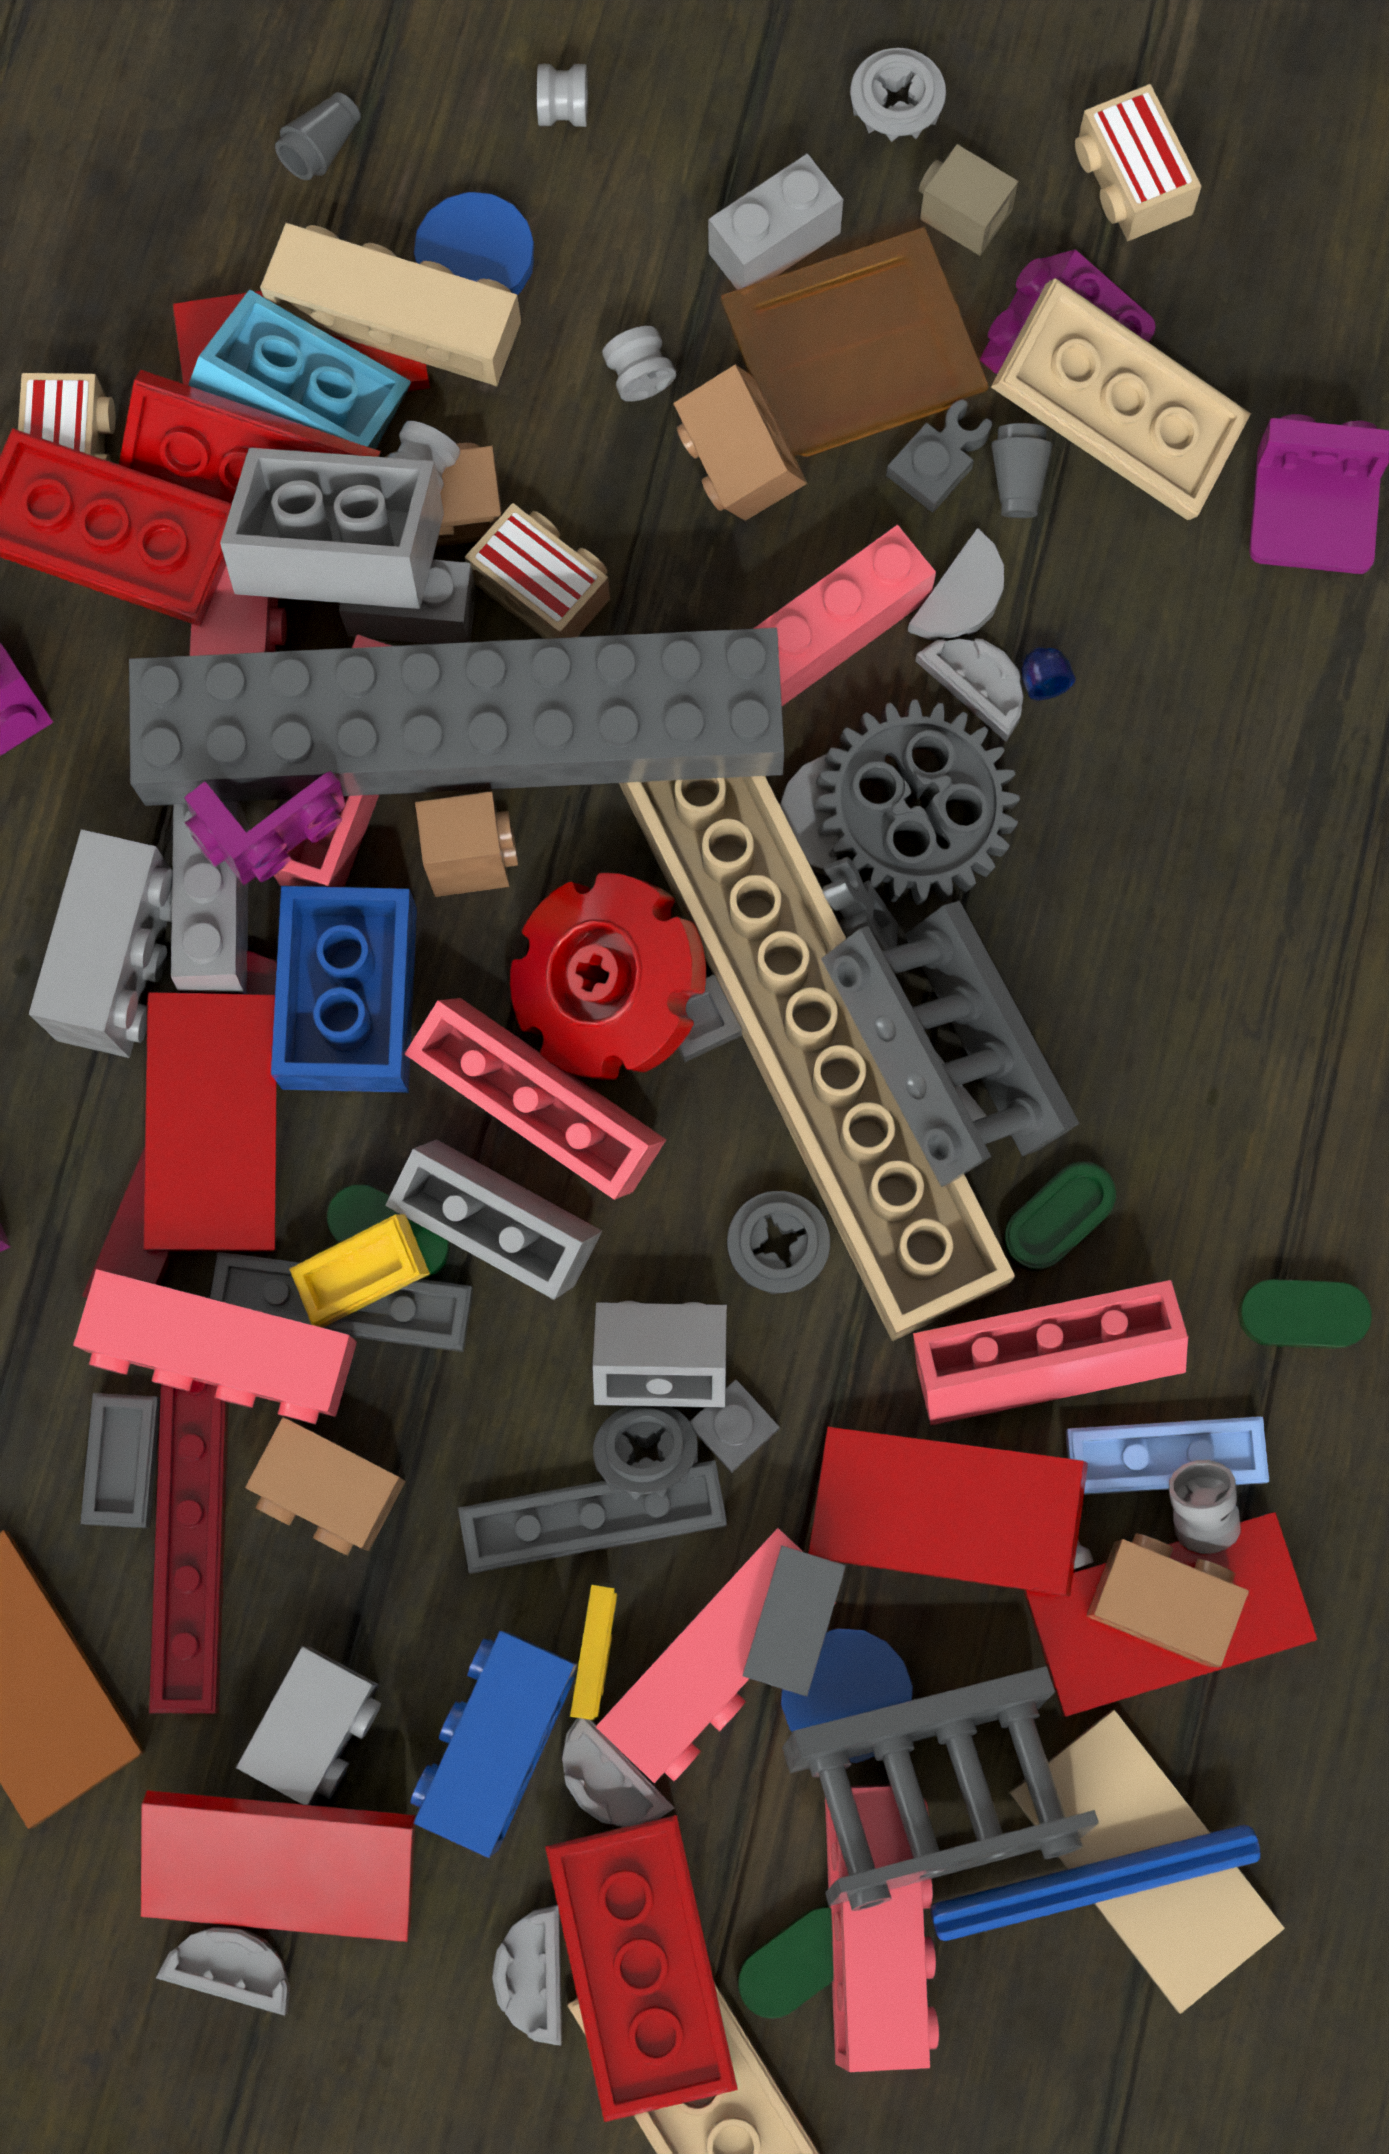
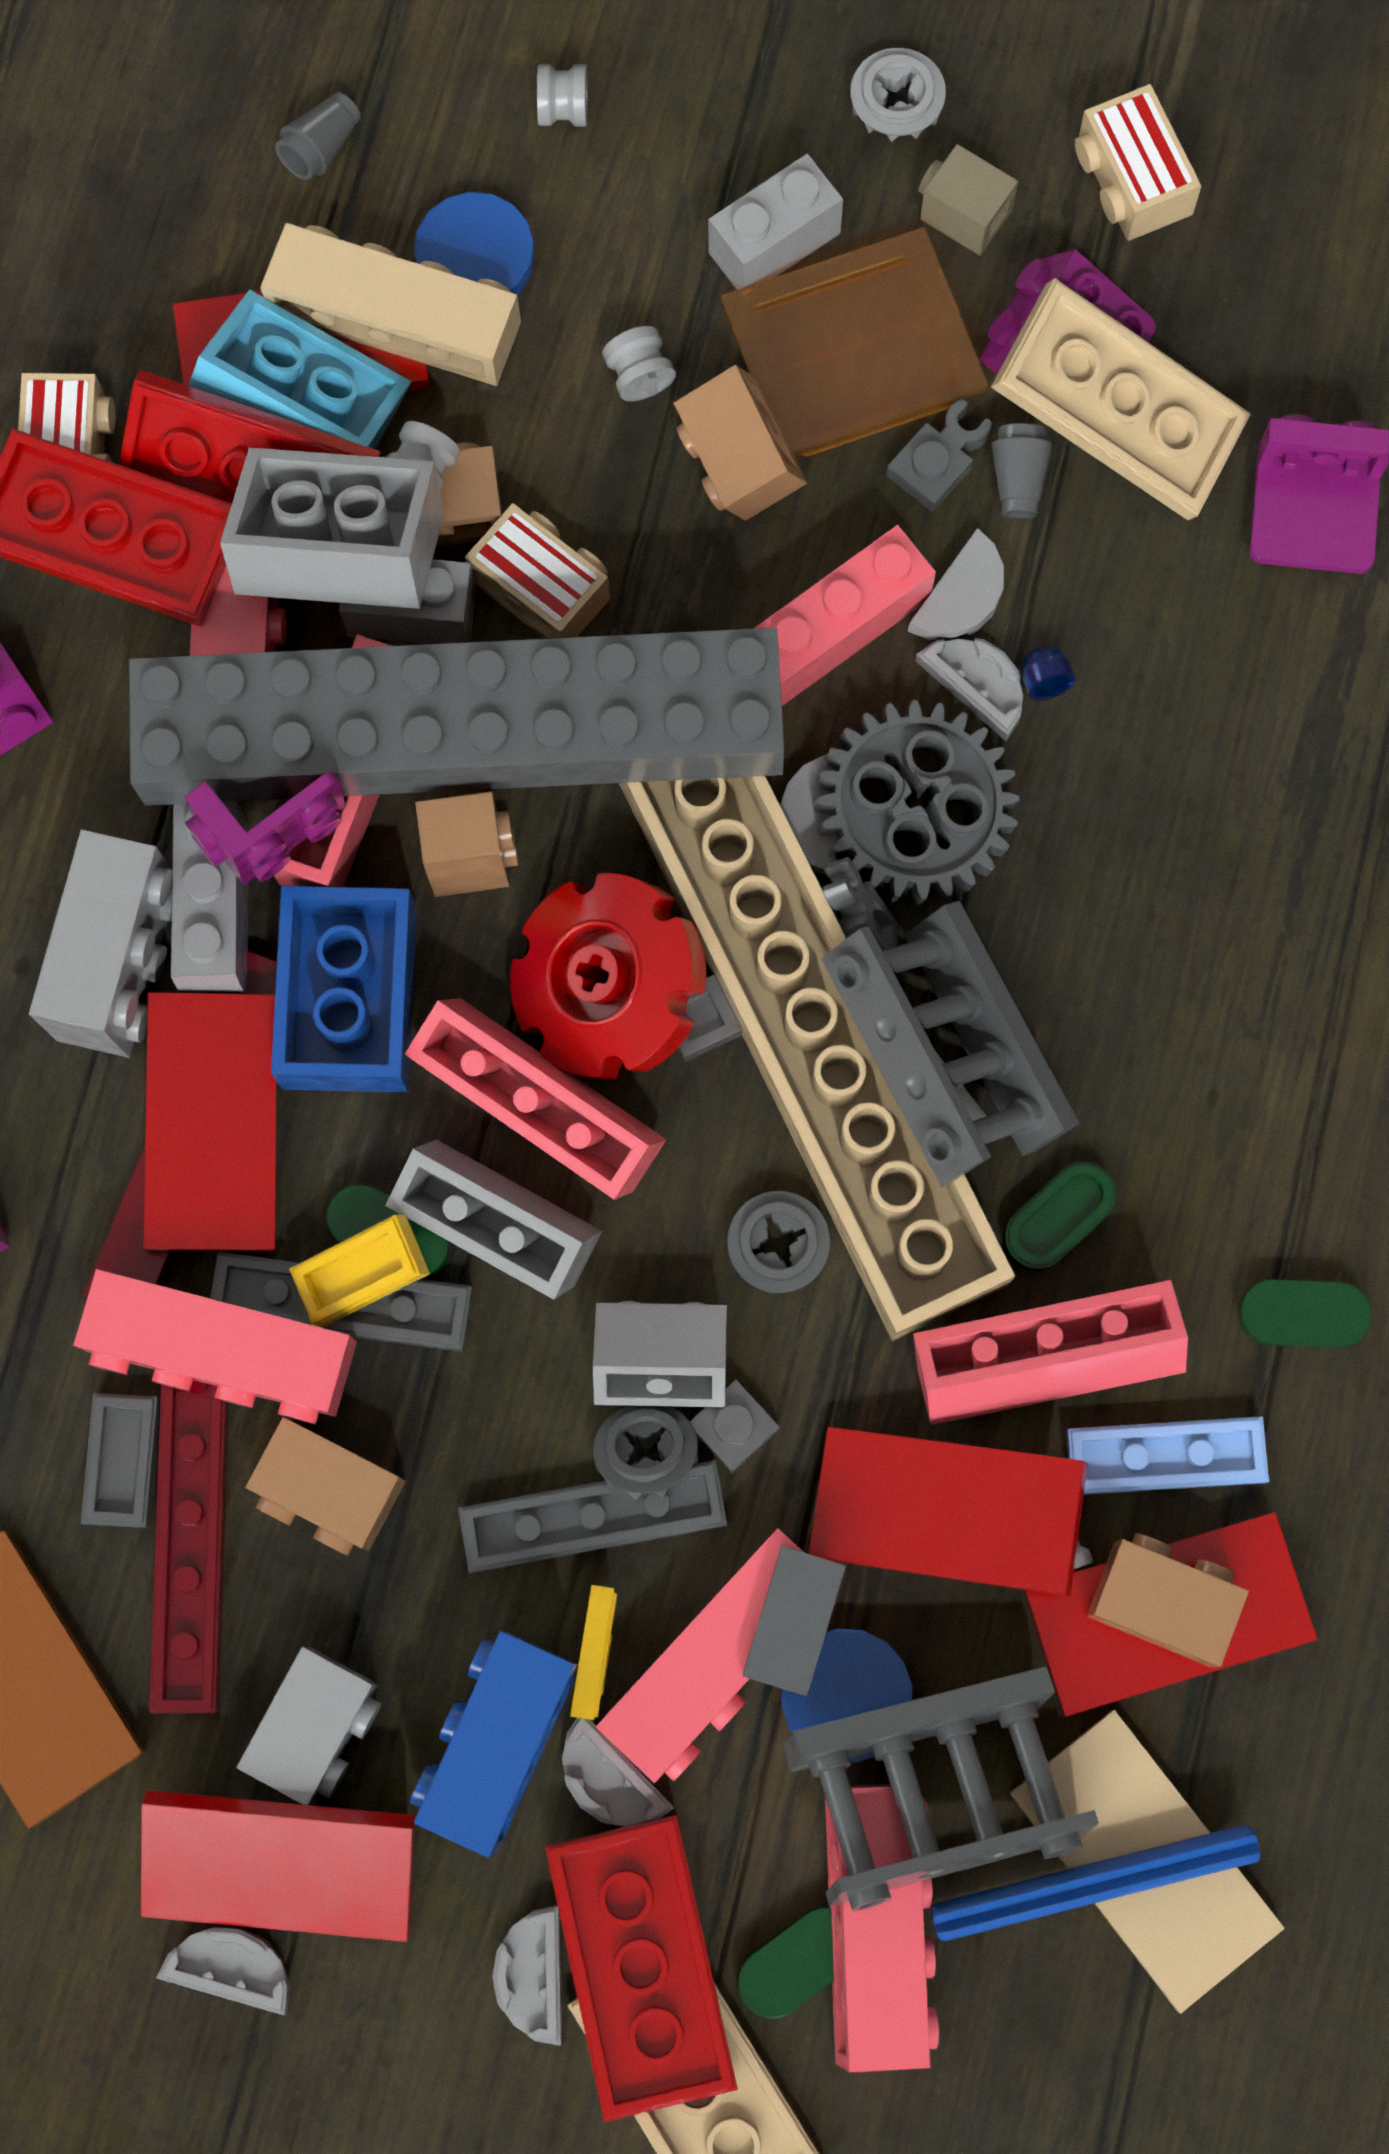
light grey wheel [1169,1460,1240,1554] -> none

